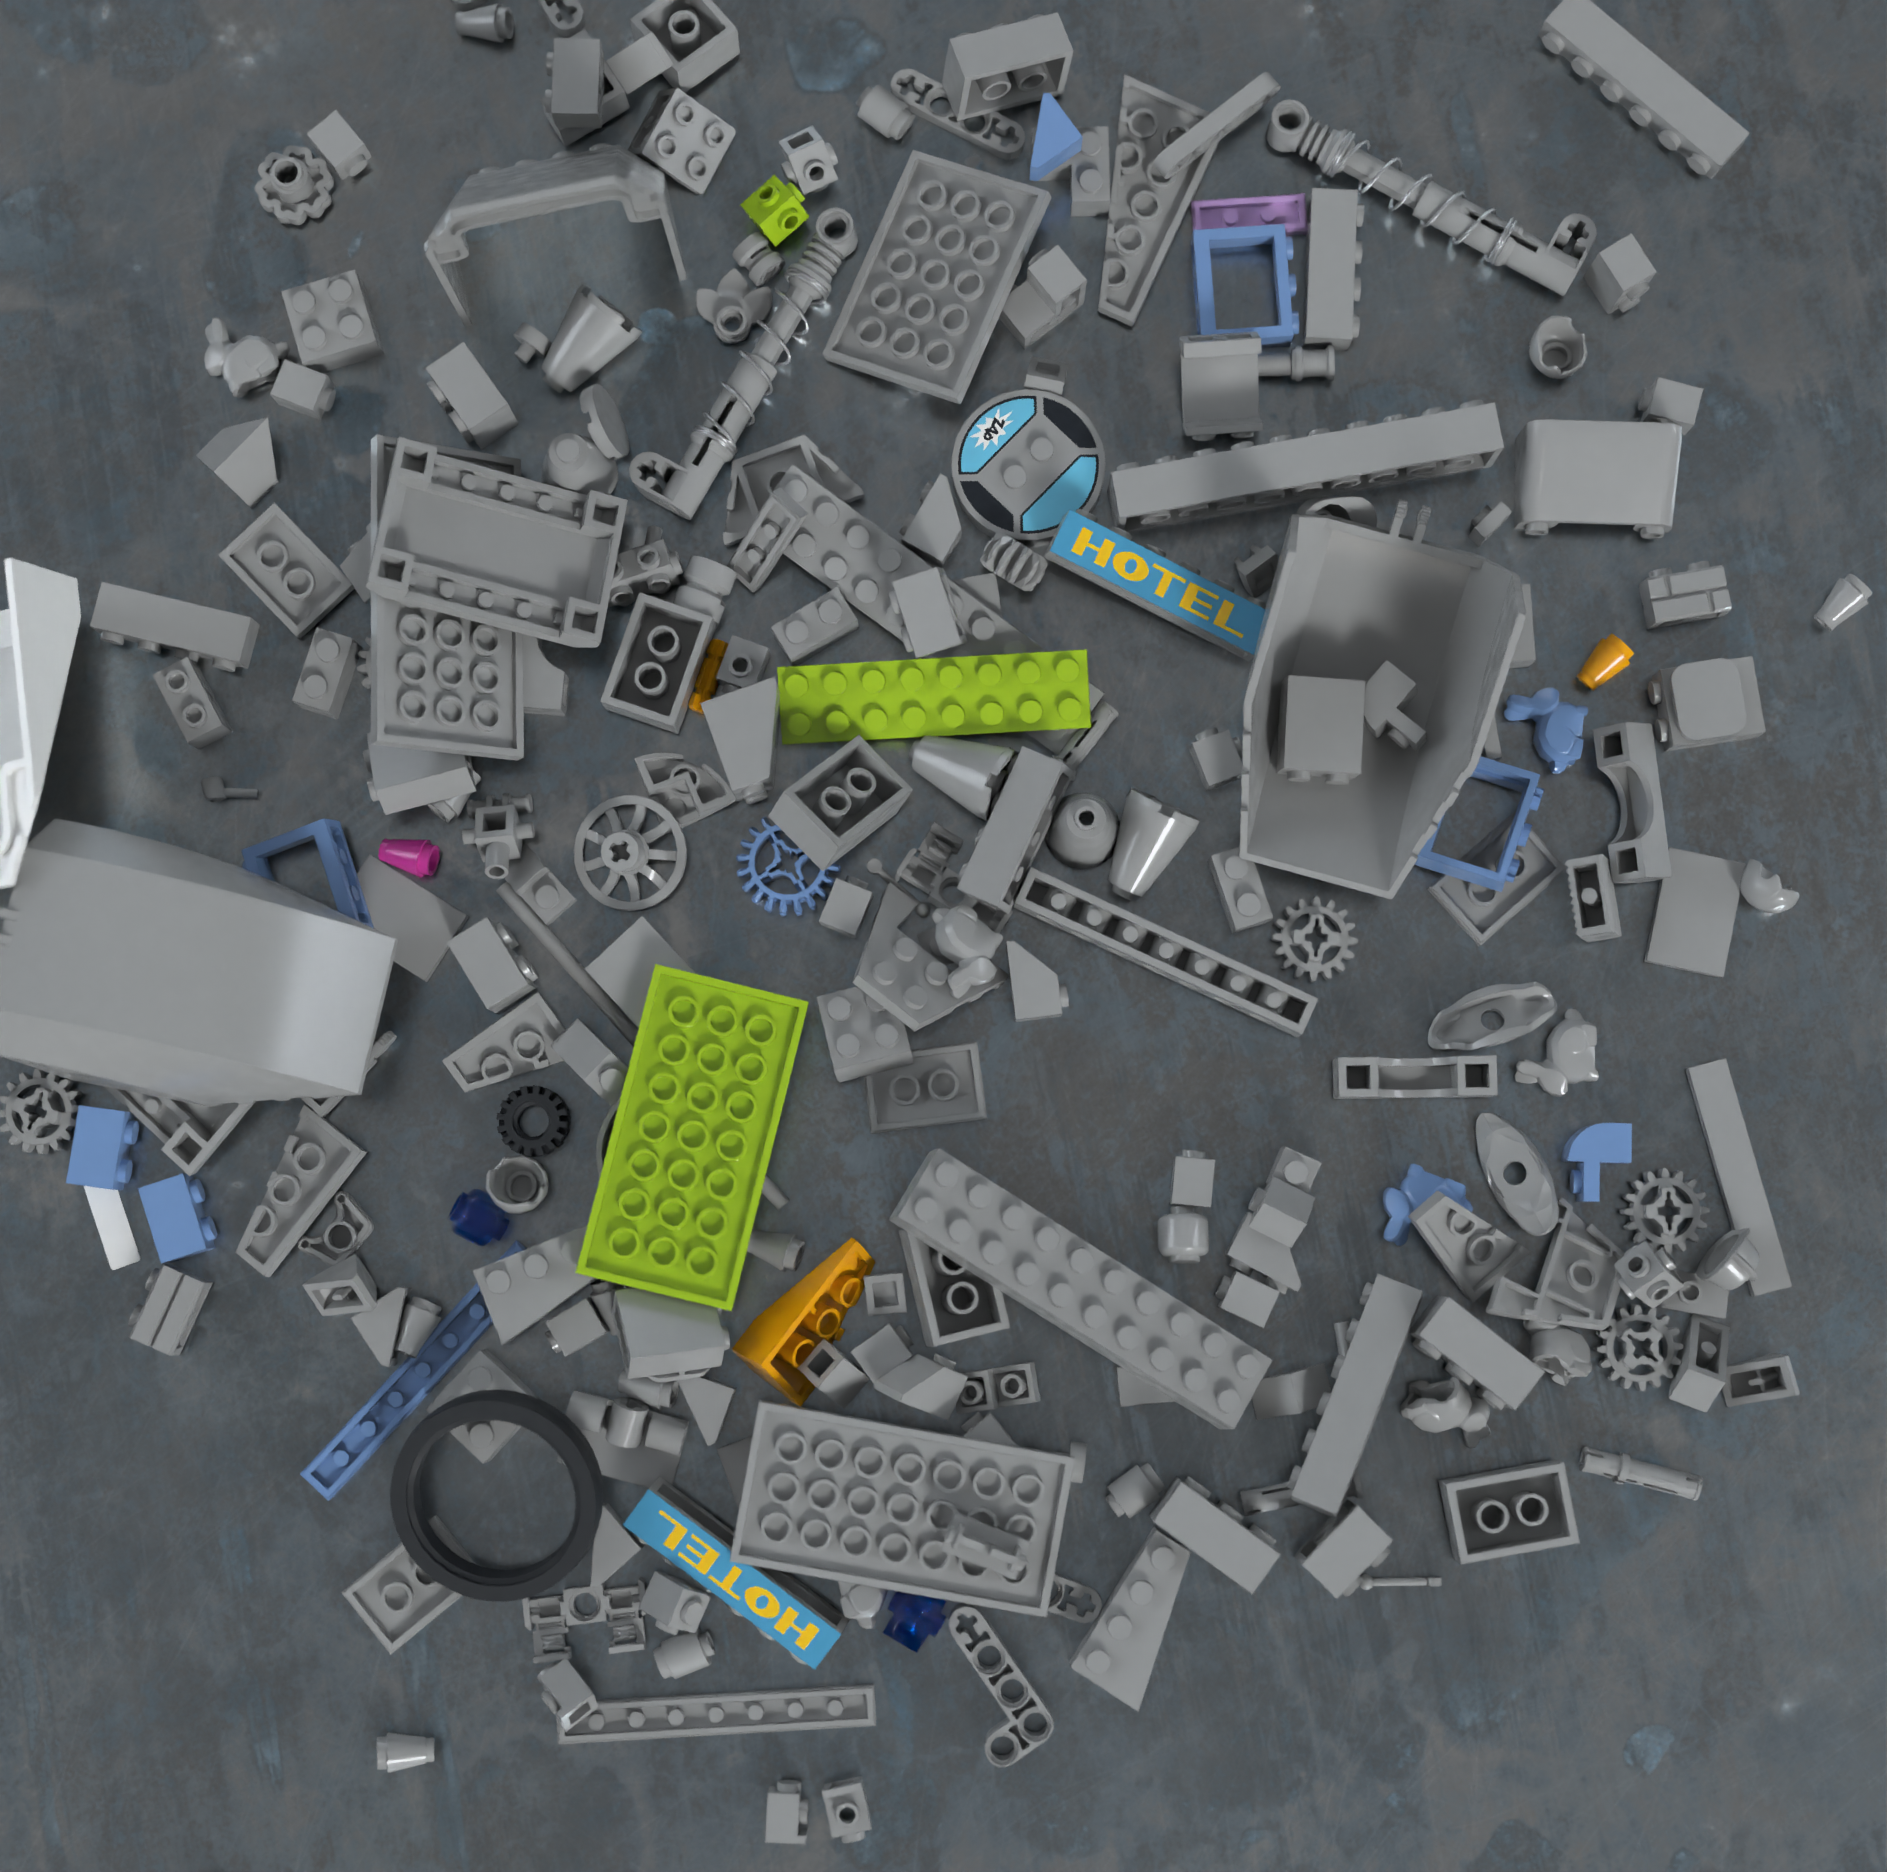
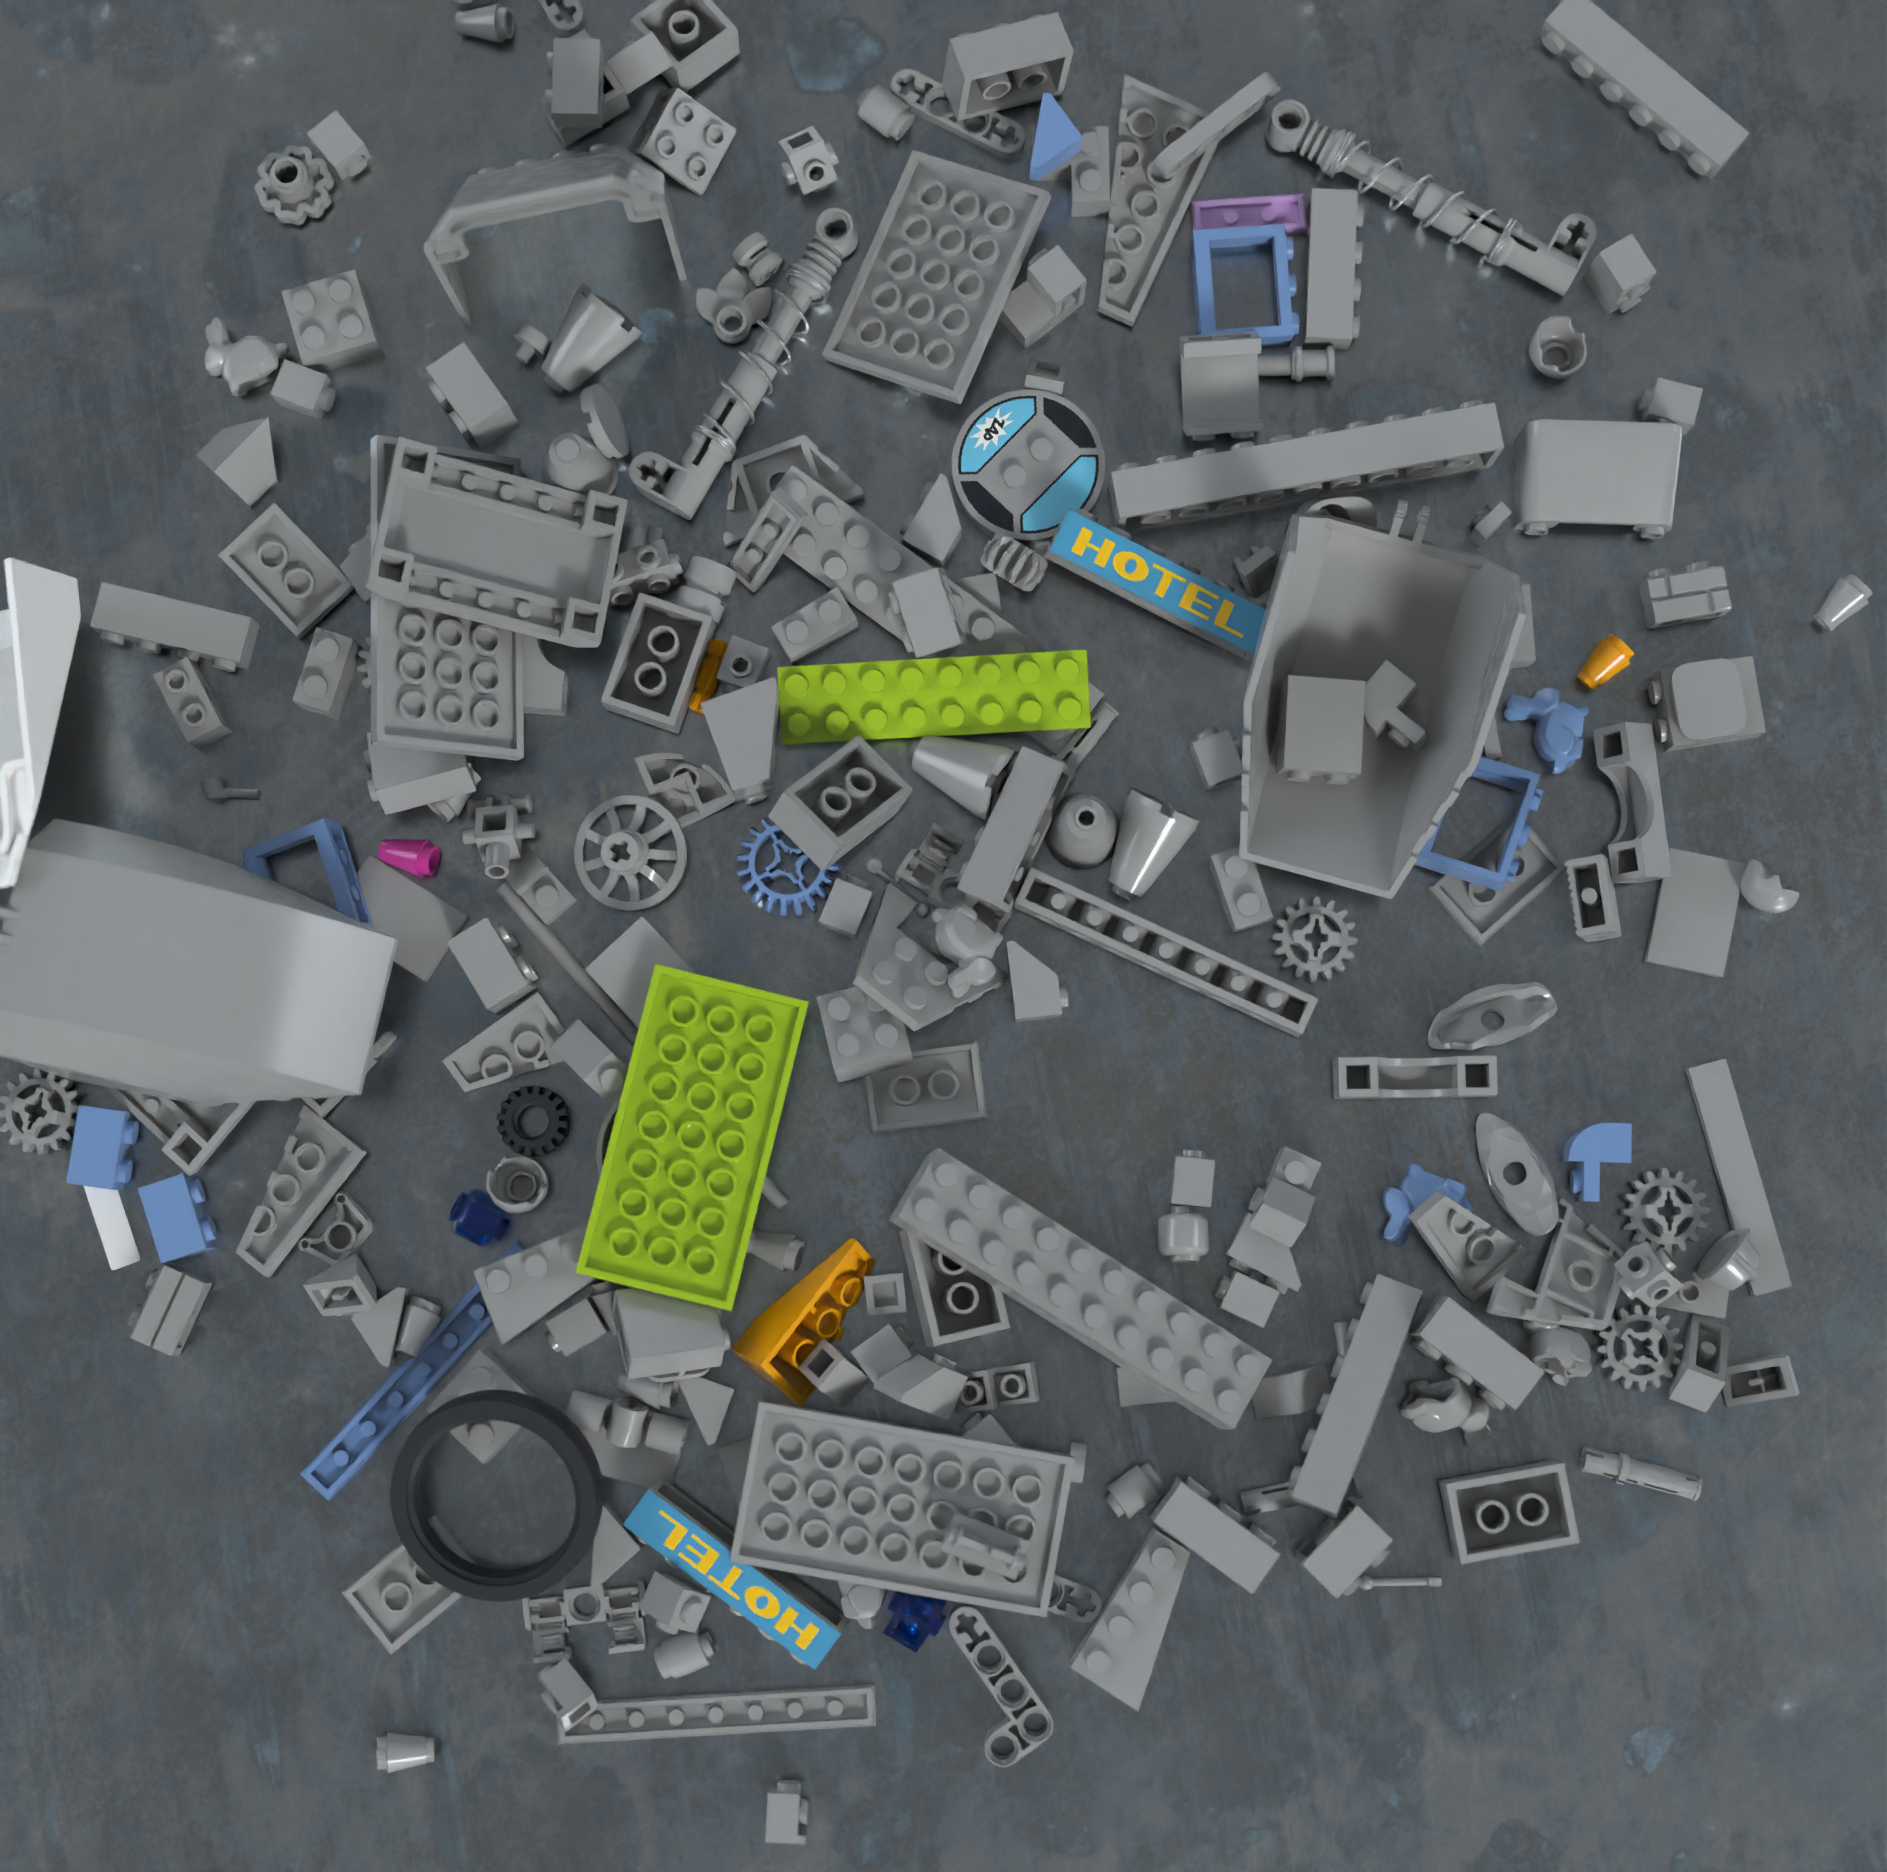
lime brick [740,175,810,247] -> none
light grey brick [822,1776,872,1843] -> none
light grey animal [1514,1009,1598,1097] -> none

